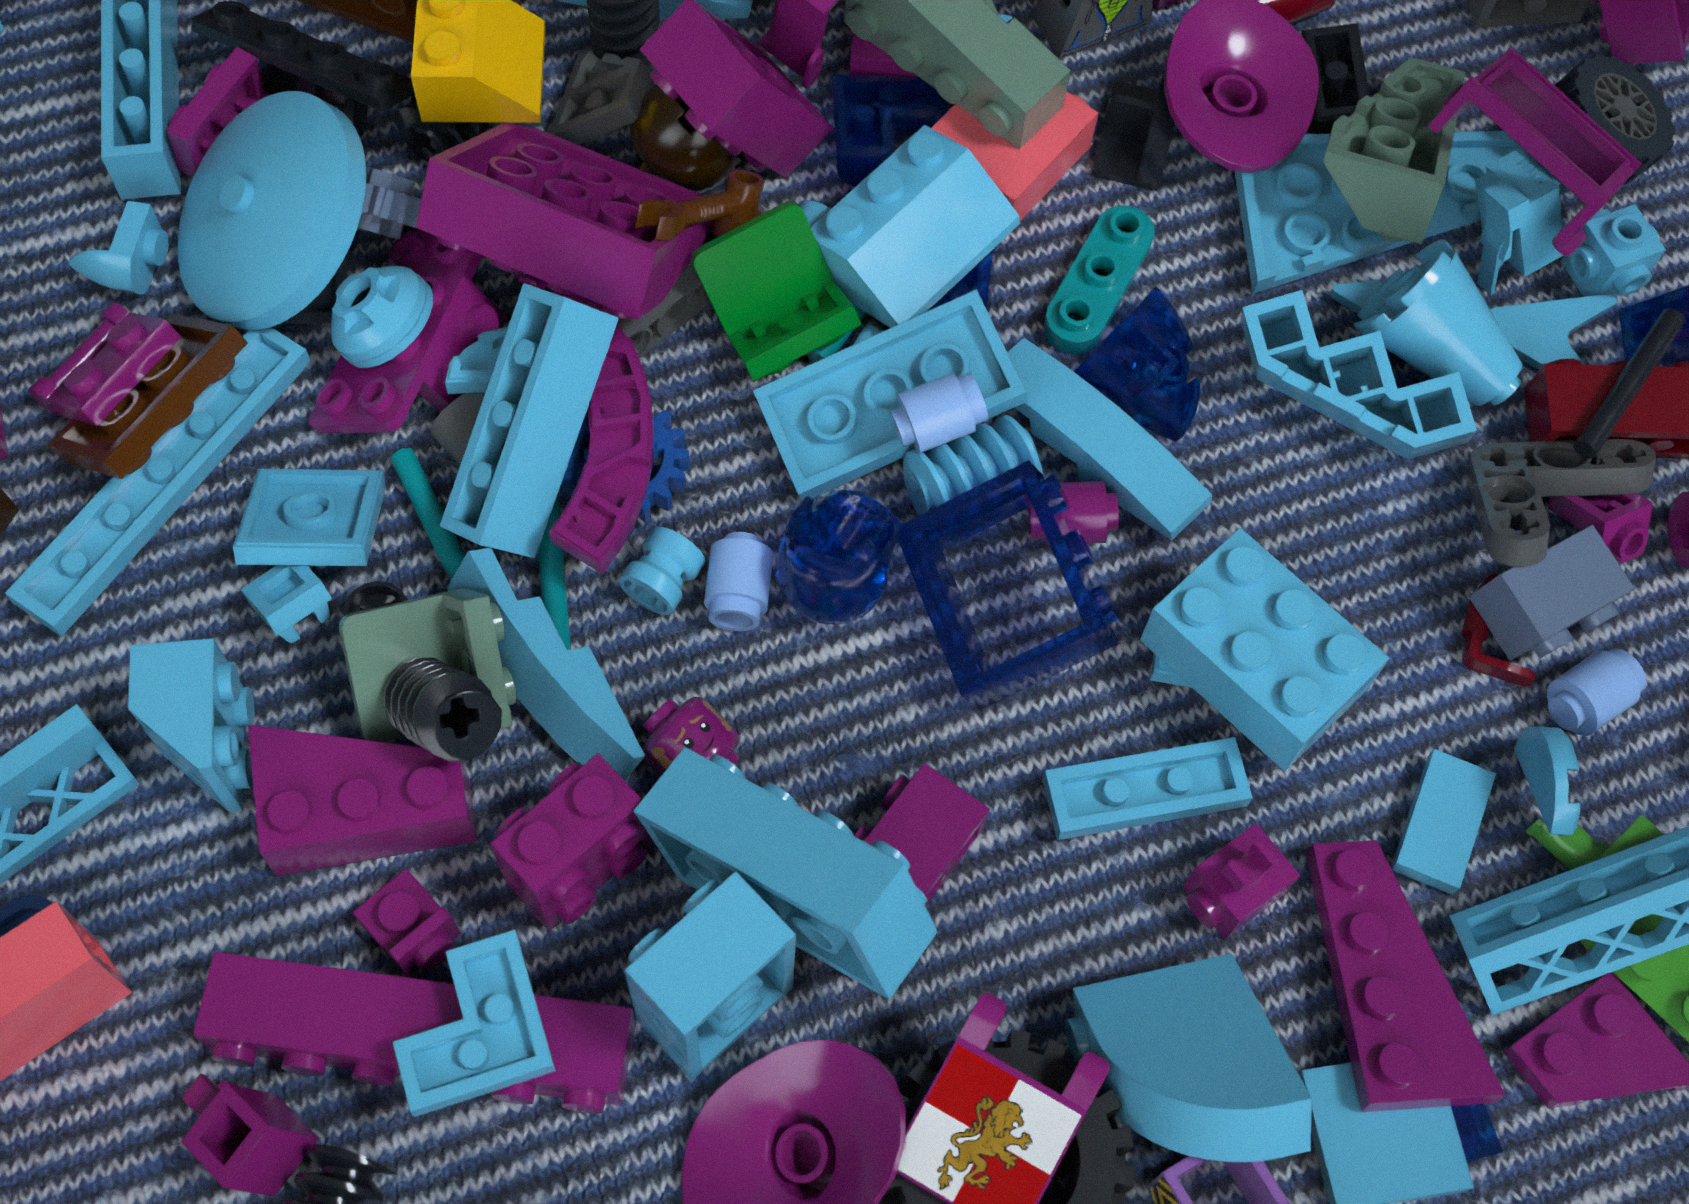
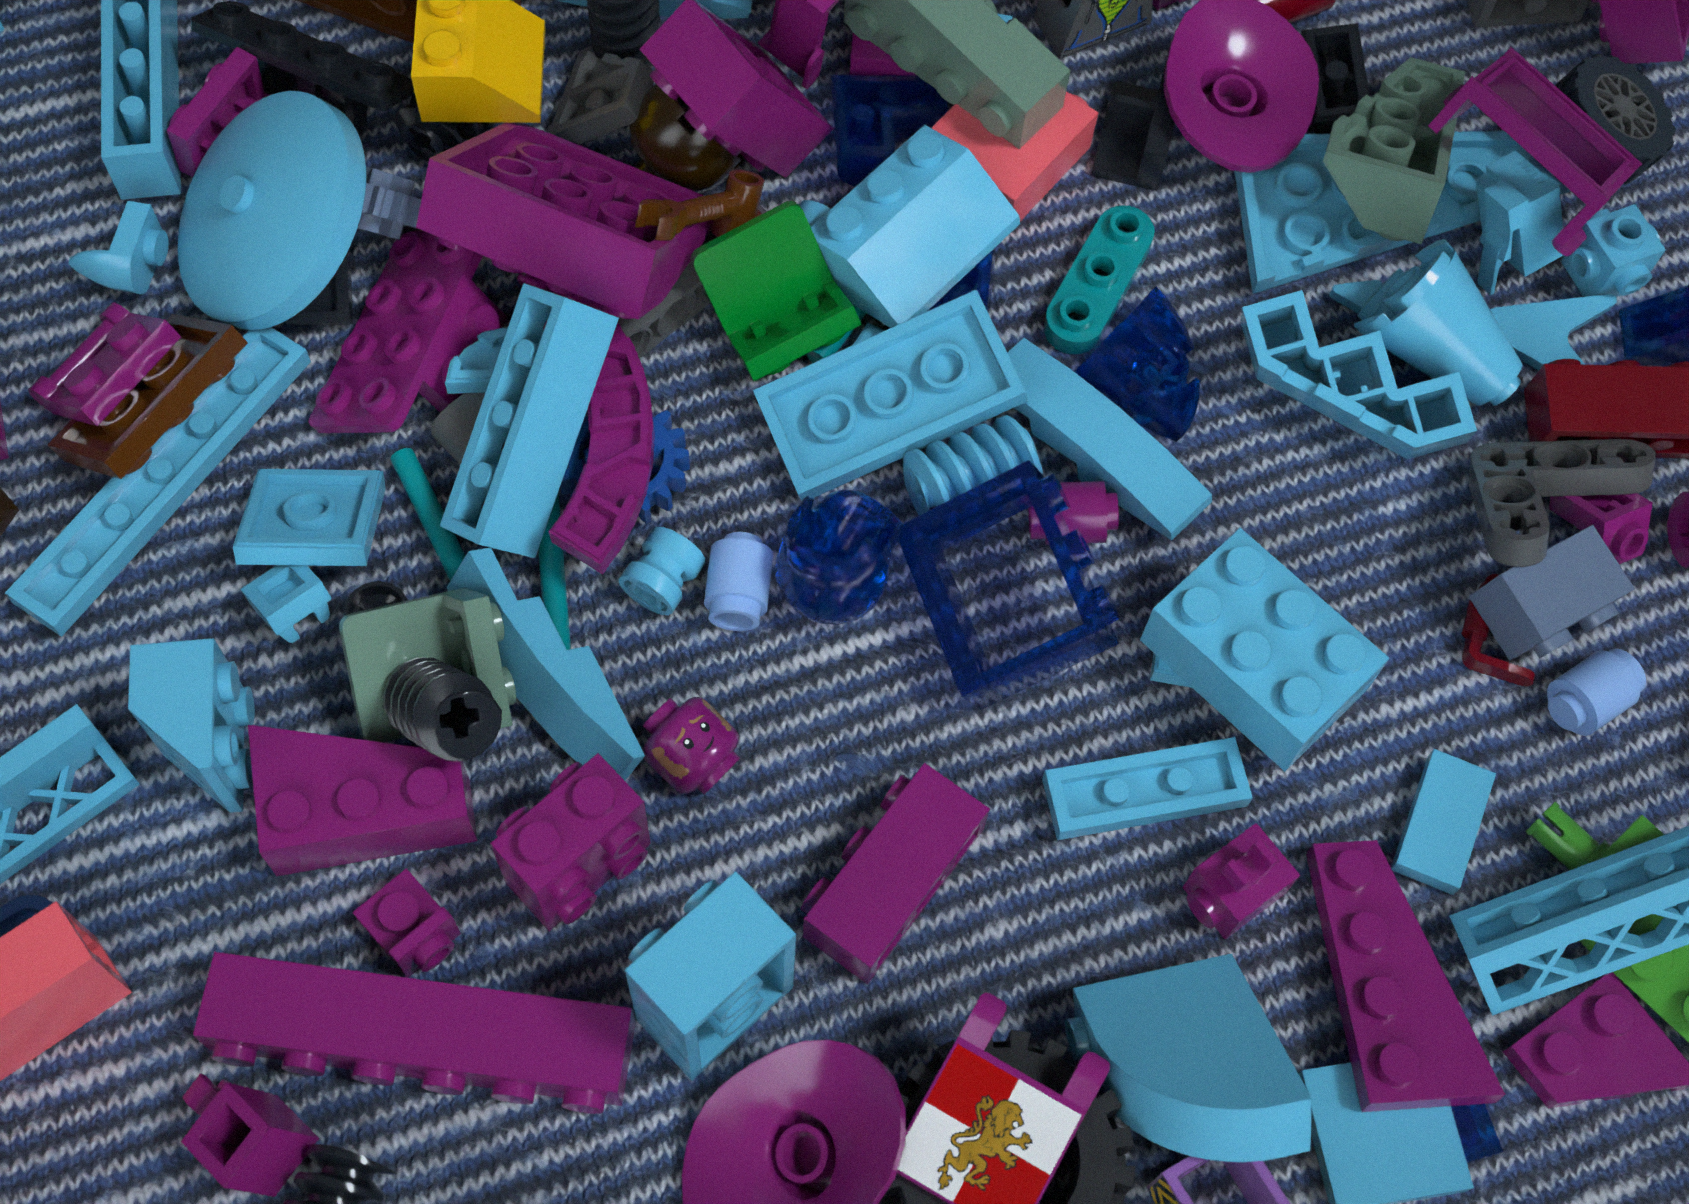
medium azure piece [331,266,433,368] -> none
medium azure plate [393,930,556,1117] -> none
medium azure brick [634,747,938,1000] -> none
light blue brick [890,372,988,453] -> none
medium azure tile [1514,726,1580,835] -> none
black bar [1573,308,1686,459] -> none

